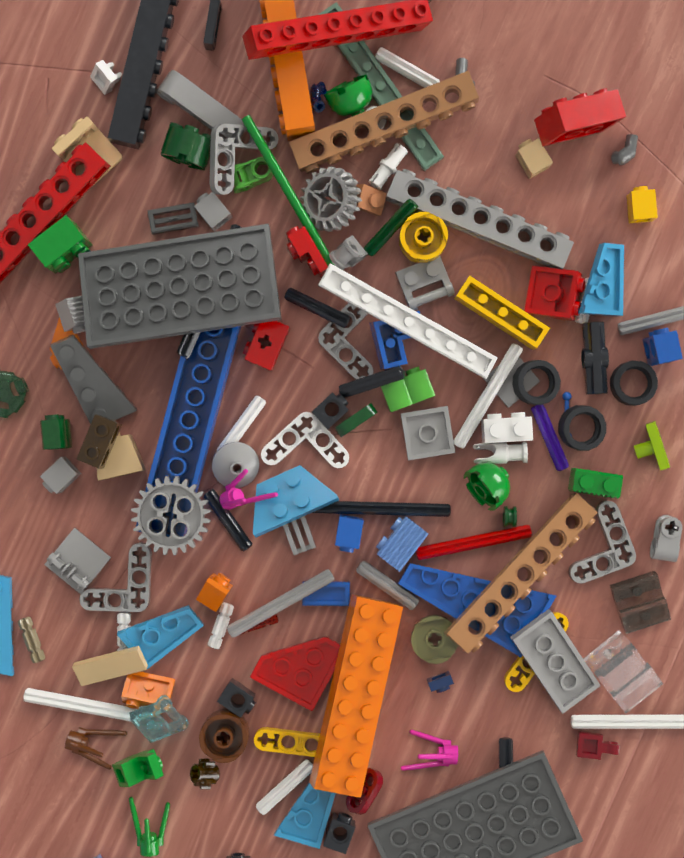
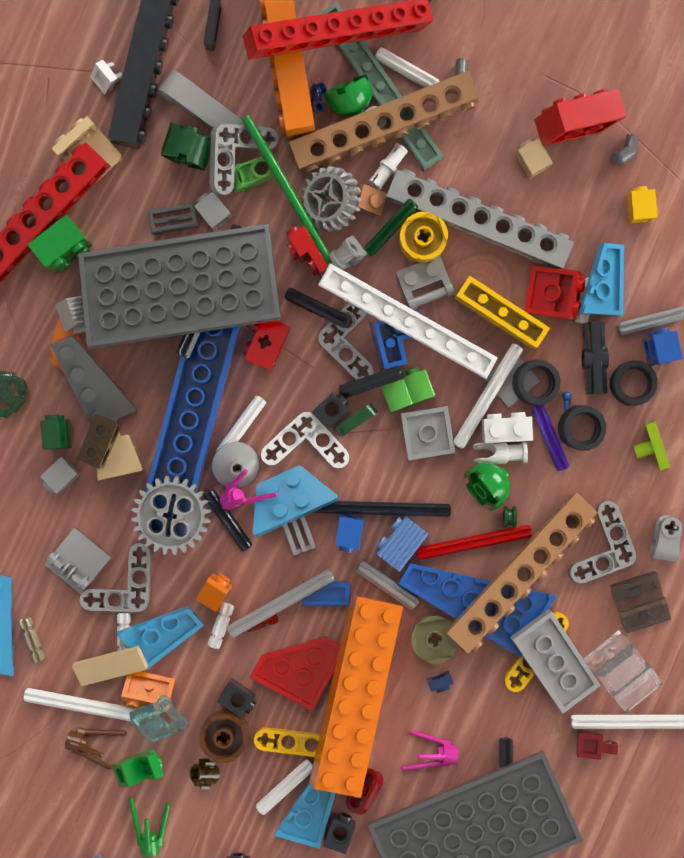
green brick [568,468,623,499] -> none

